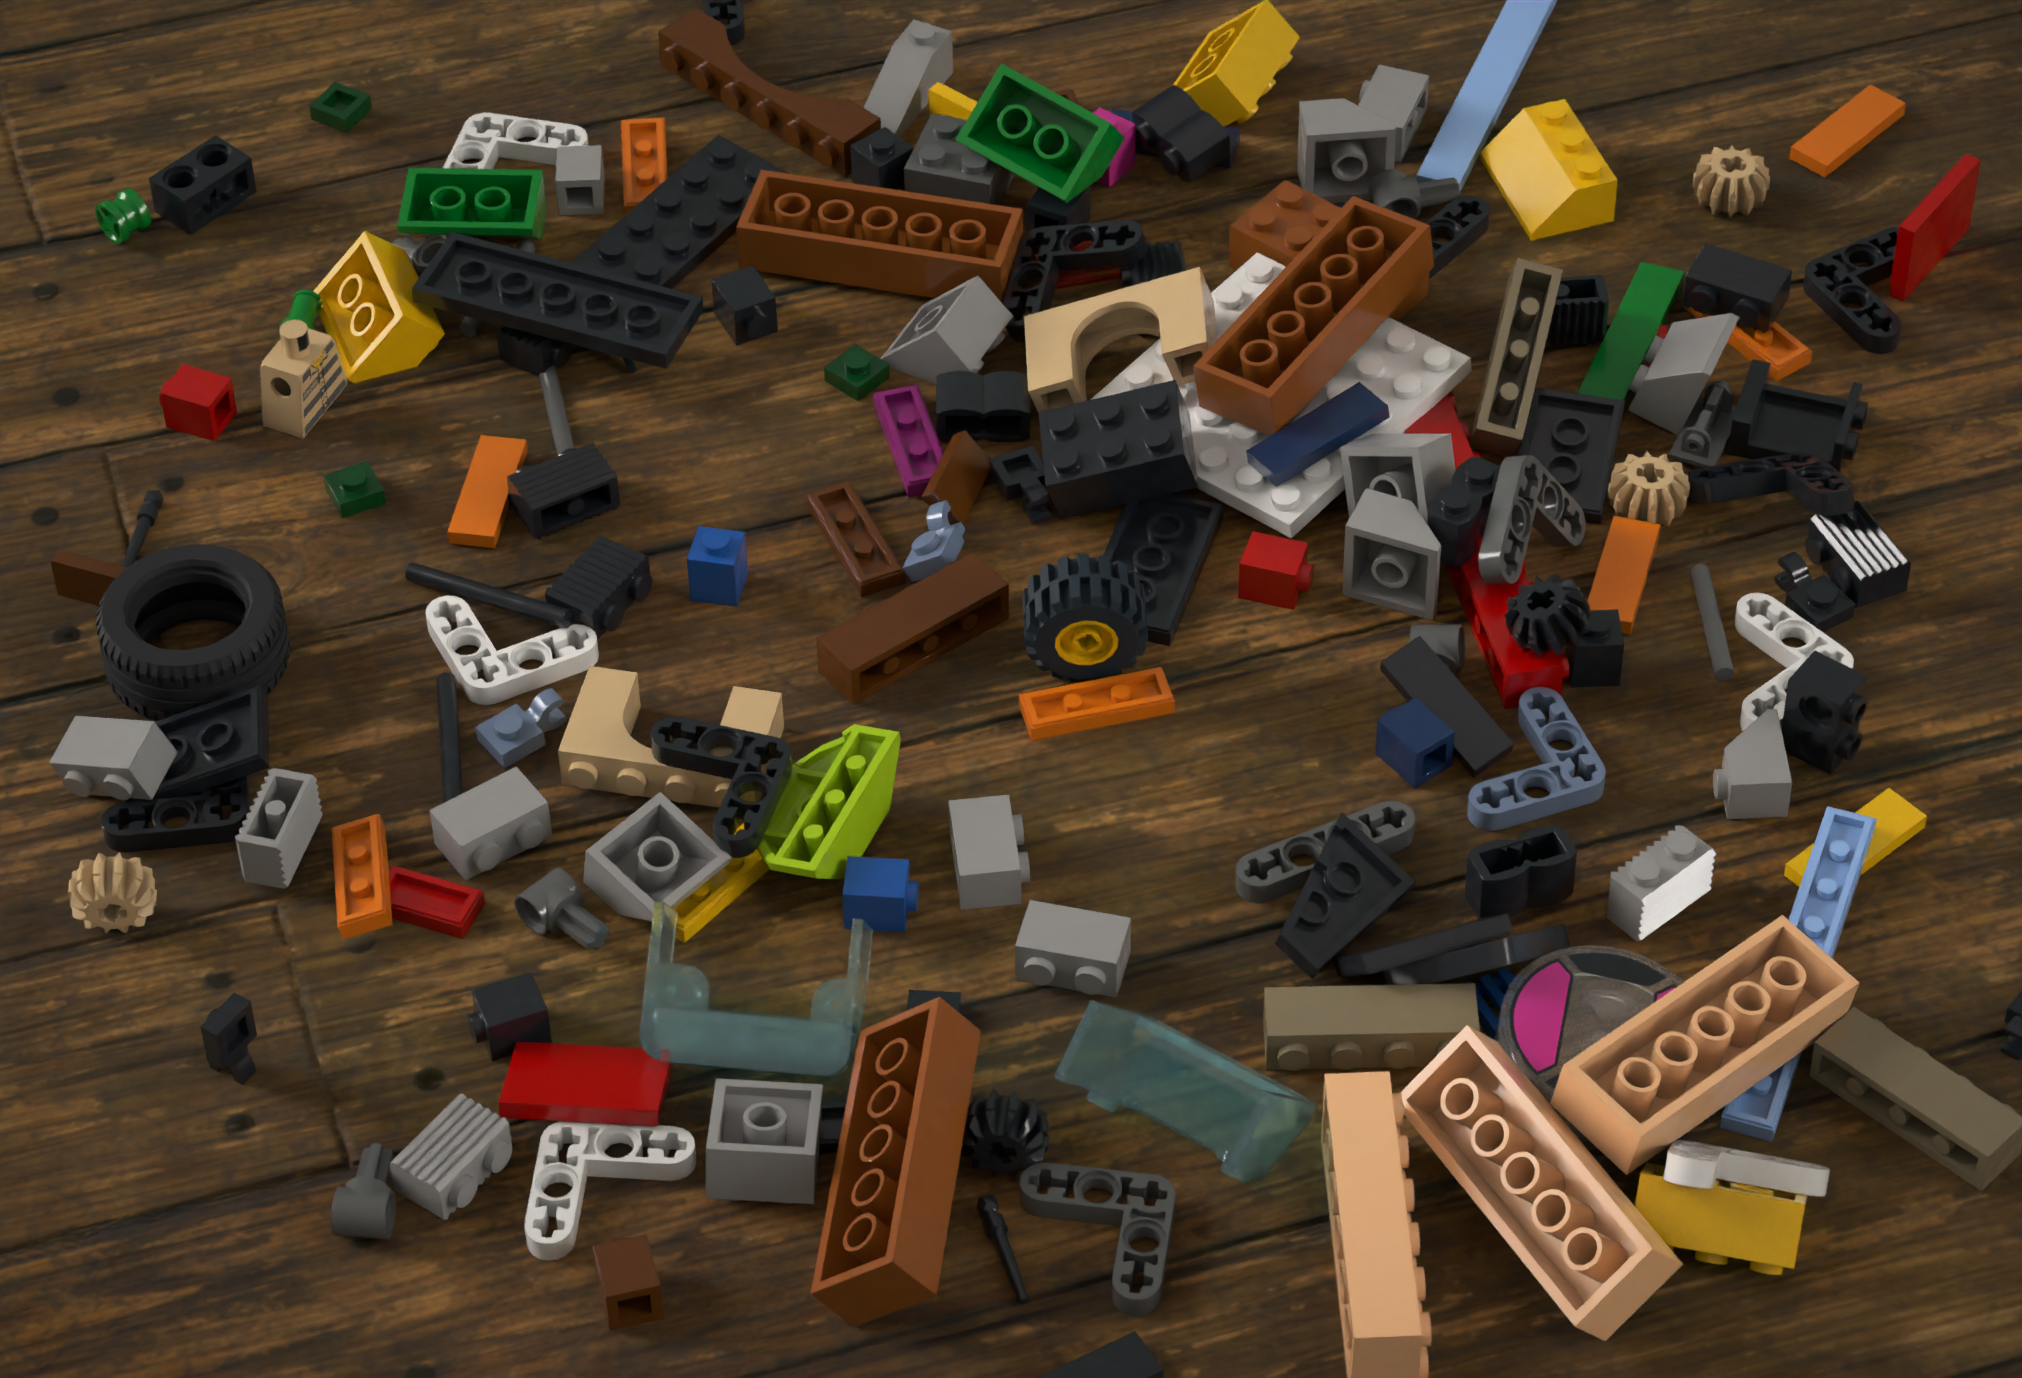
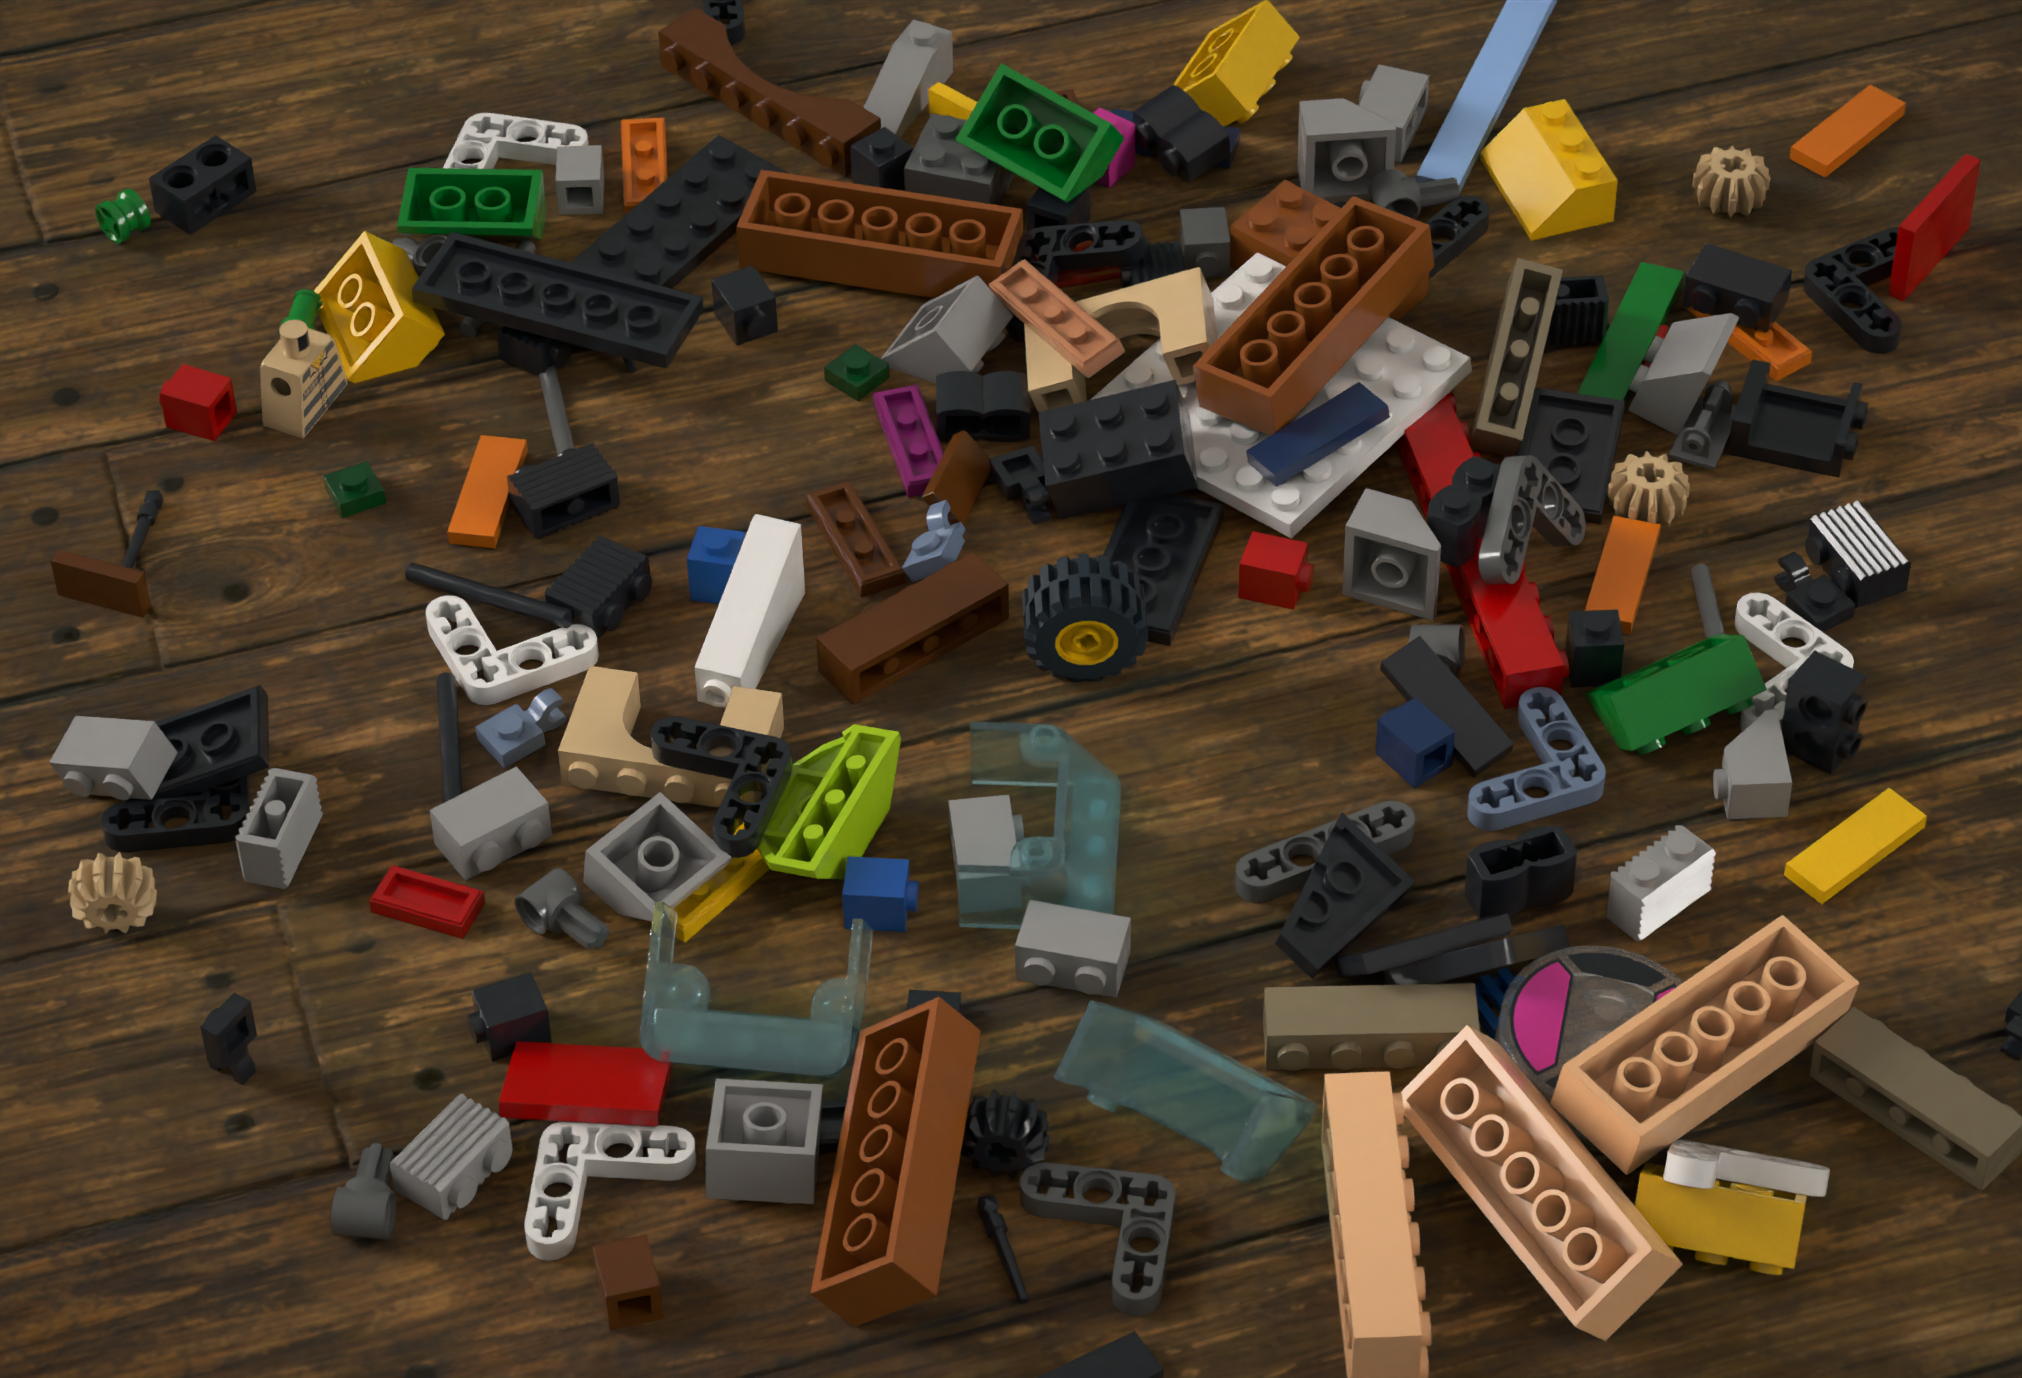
black tyre [96,544,290,721] -> none
dark green plate [309,82,372,133] -> none
orange tile [331,814,393,939] -> none
orange tile [1019,667,1175,741] -> none
light grey slope [1340,434,1456,523] -> none
black gear [1505,573,1591,659] -> none
black beam [1687,452,1855,516] -> none
light blue tile [1720,806,1877,1142] -> none
none -> white slope [694,514,805,708]
none -> clear light blue windscreen [957,722,1121,929]
none -> nougat tile [988,259,1125,378]
none -> dark grey brick [1180,207,1230,278]
none -> green slope [1584,634,1767,755]

